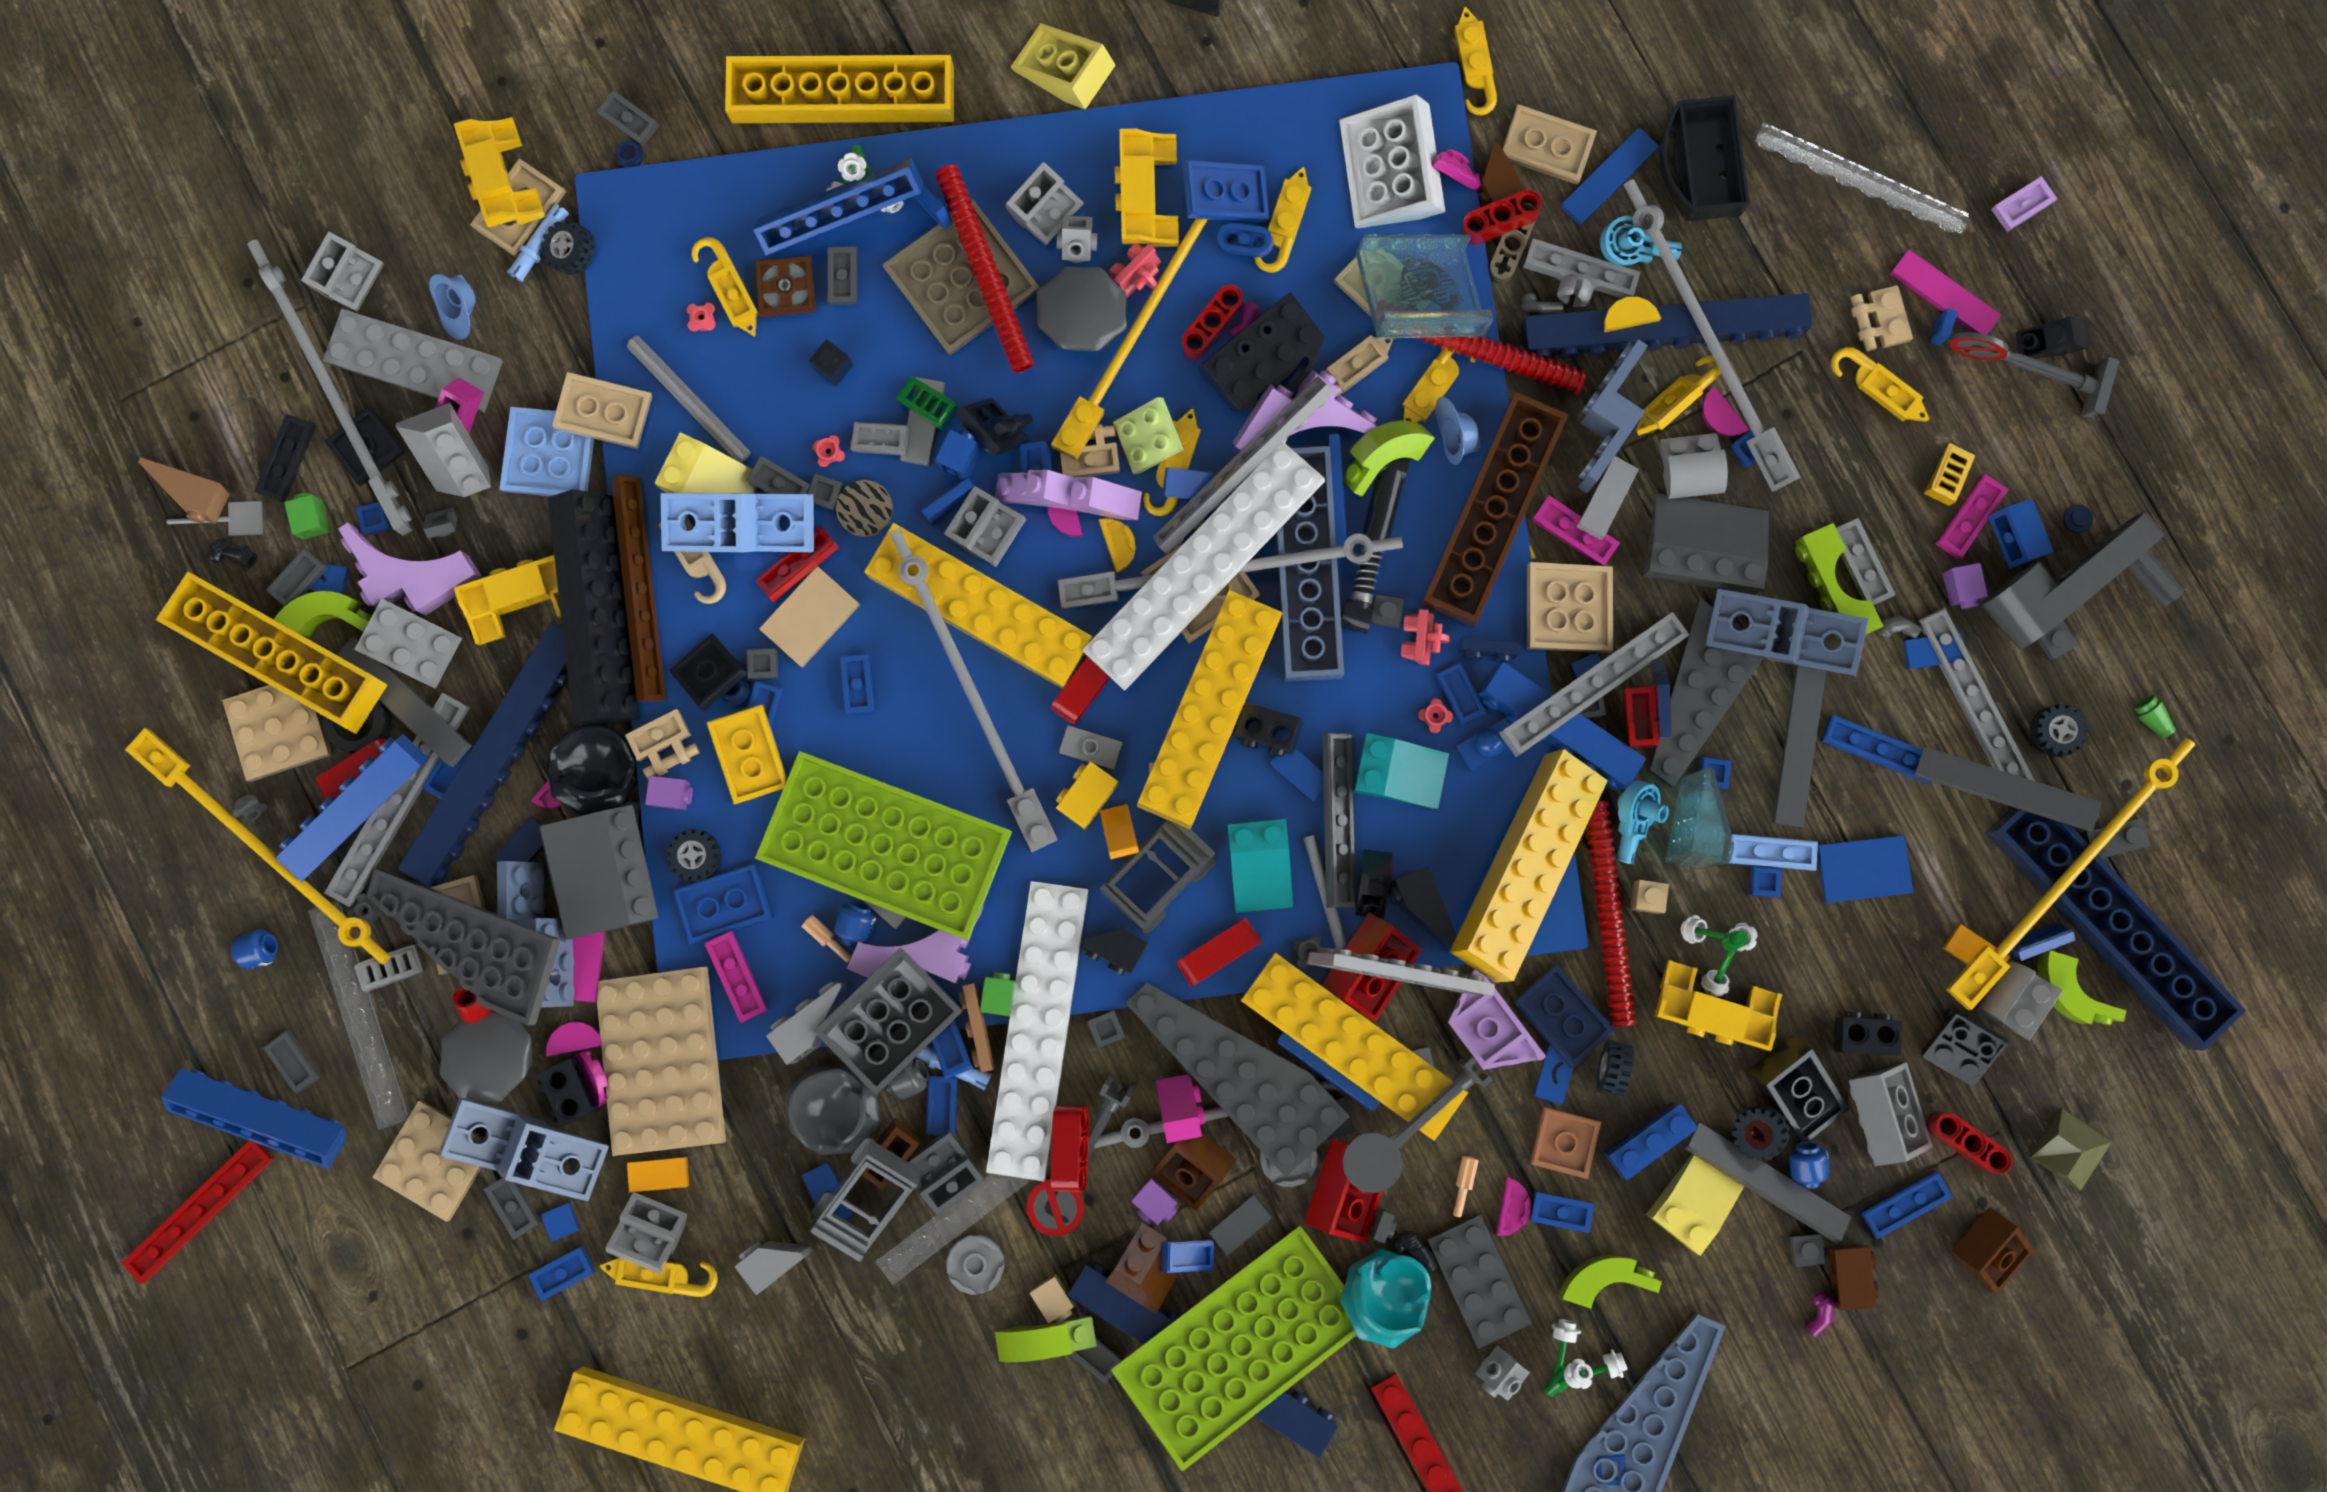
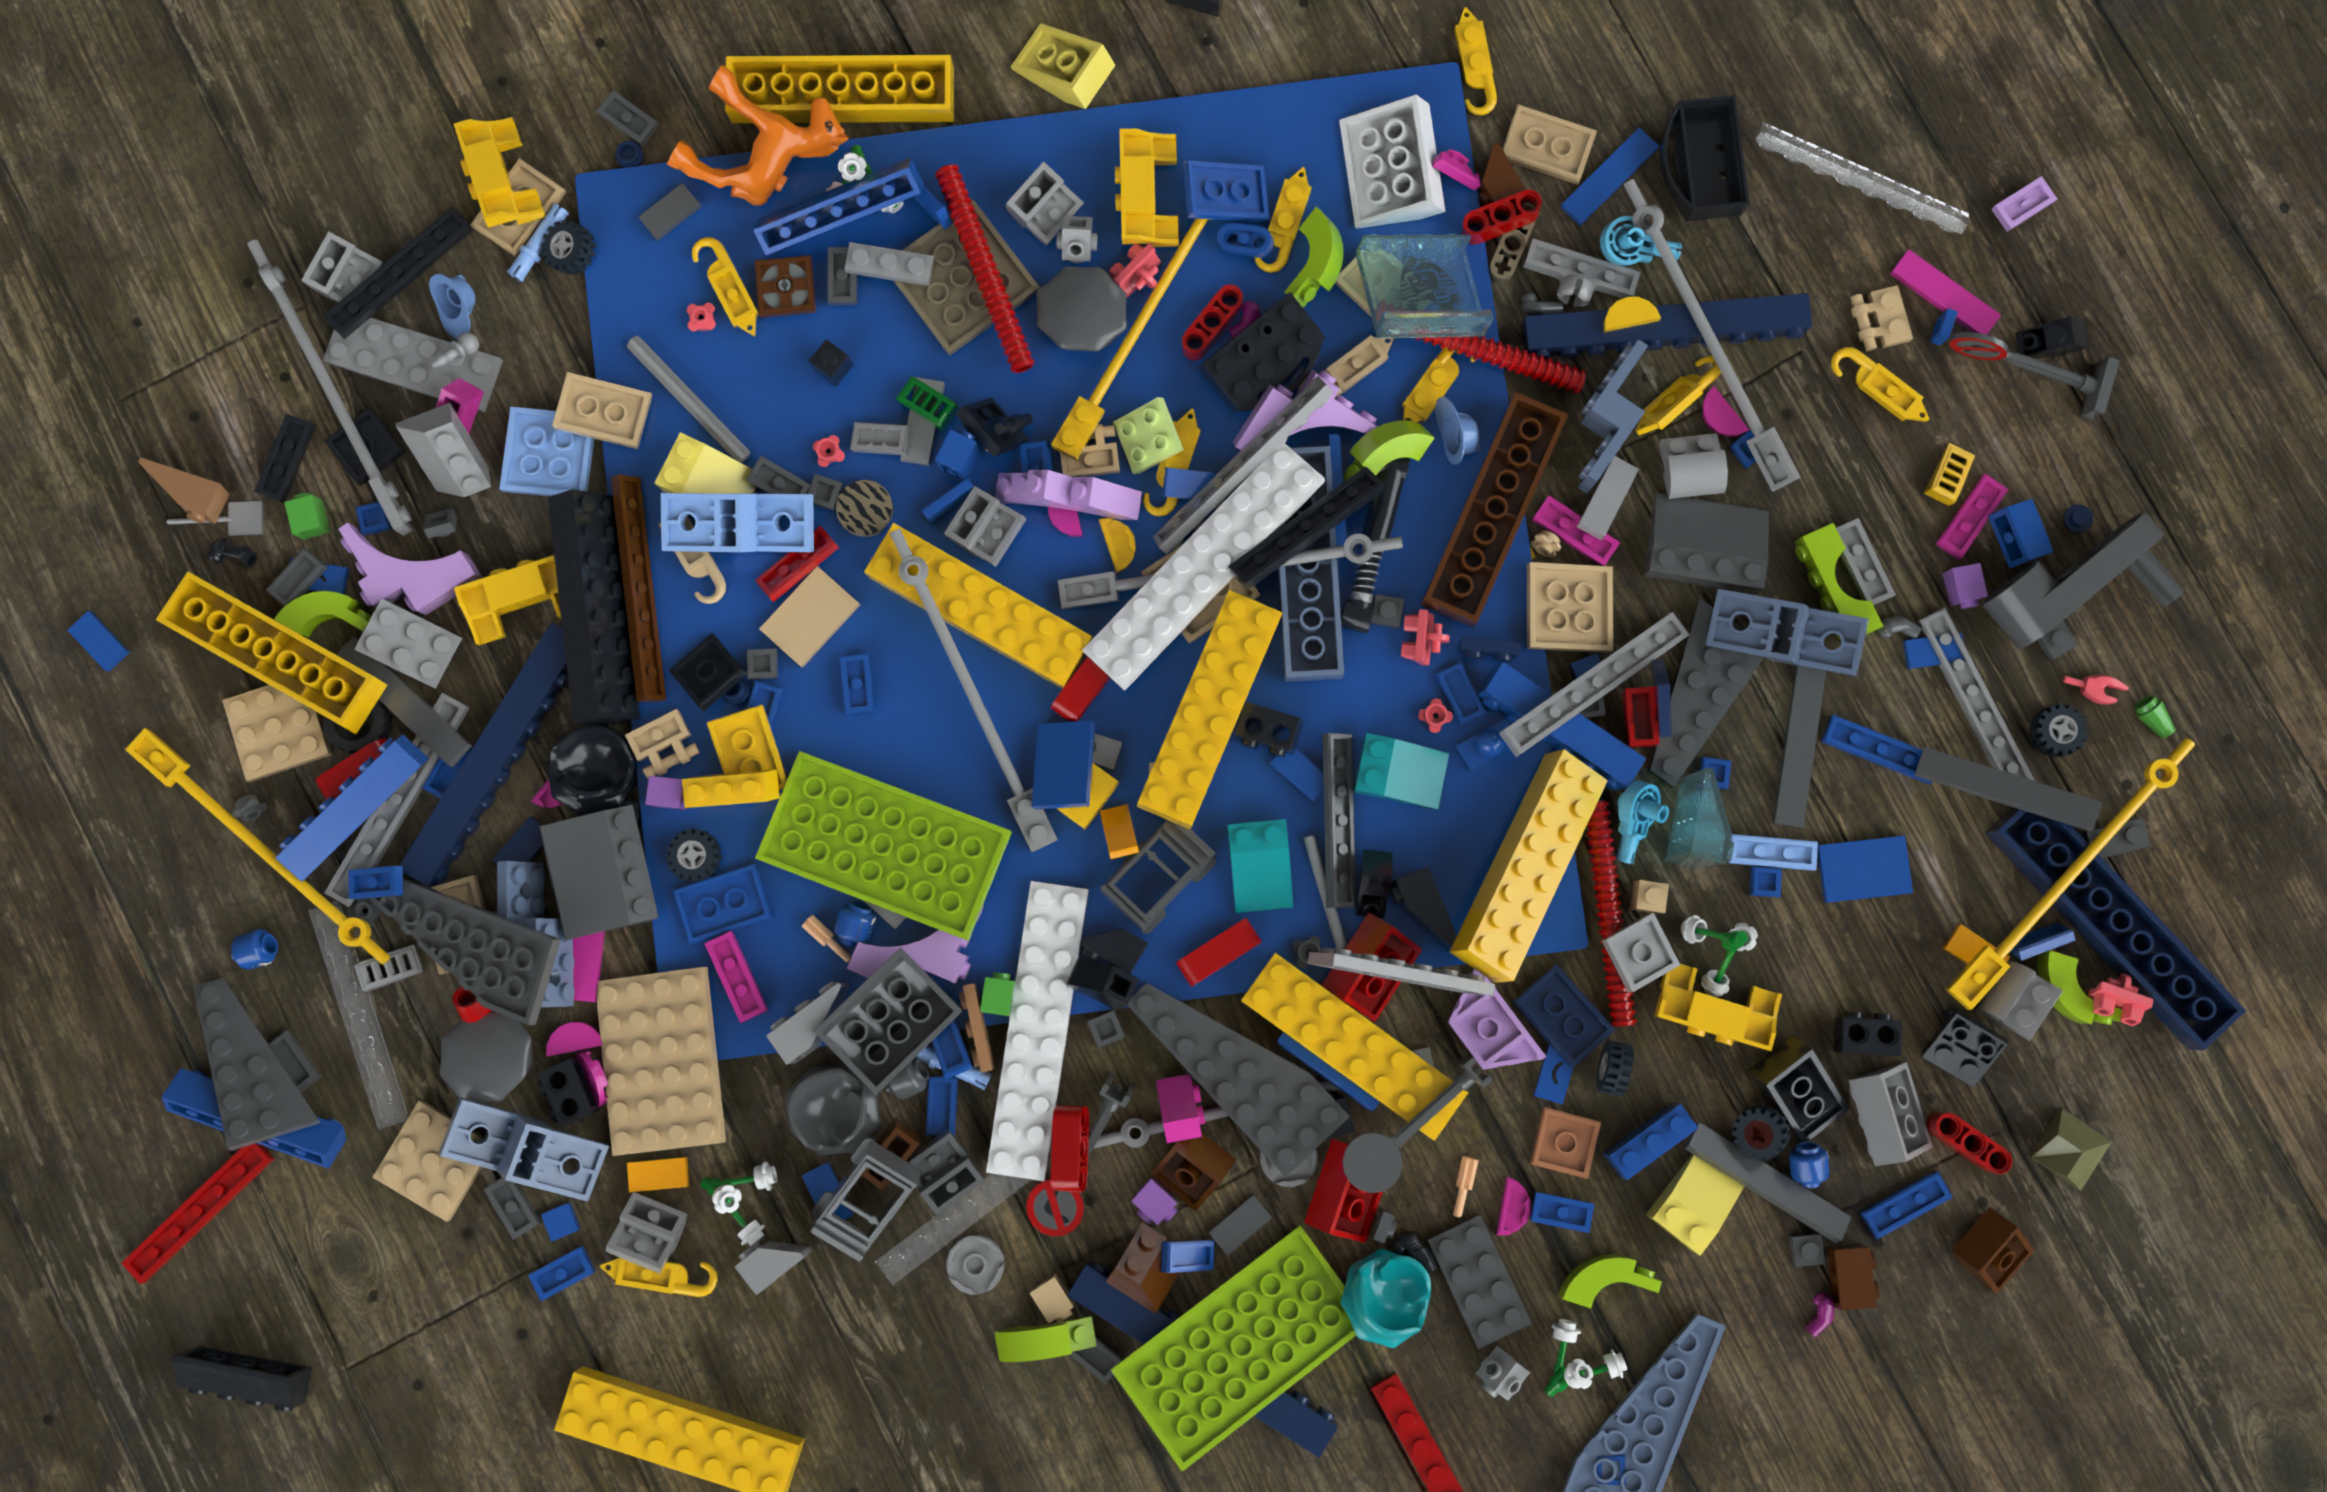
none -> blue tile [67,611,130,672]
none -> black slope [171,1346,313,1411]
none -> dark grey wing [193,978,321,1151]
none -> black plate [322,207,473,340]
none -> blue plate [348,866,403,899]
none -> light grey bar [431,332,479,368]
none -> dark grey tile [639,183,701,241]
none -> orange animal [667,65,849,206]
none -> yellow arch [682,769,780,808]
none -> white plant [700,1162,777,1247]
none -> light grey plate [845,242,934,286]
none -> blue tile [1032,720,1095,810]
none -> black slope [1066,958,1139,1010]
none -> black plate [1228,467,1385,590]
none -> lime arch [1285,206,1343,308]
none -> tan plate [1530,531,1561,558]
none -> light grey plate [1601,913,1680,992]
none -> coral hand [2063,674,2129,705]
none -> coral hips [2087,973,2154,1026]

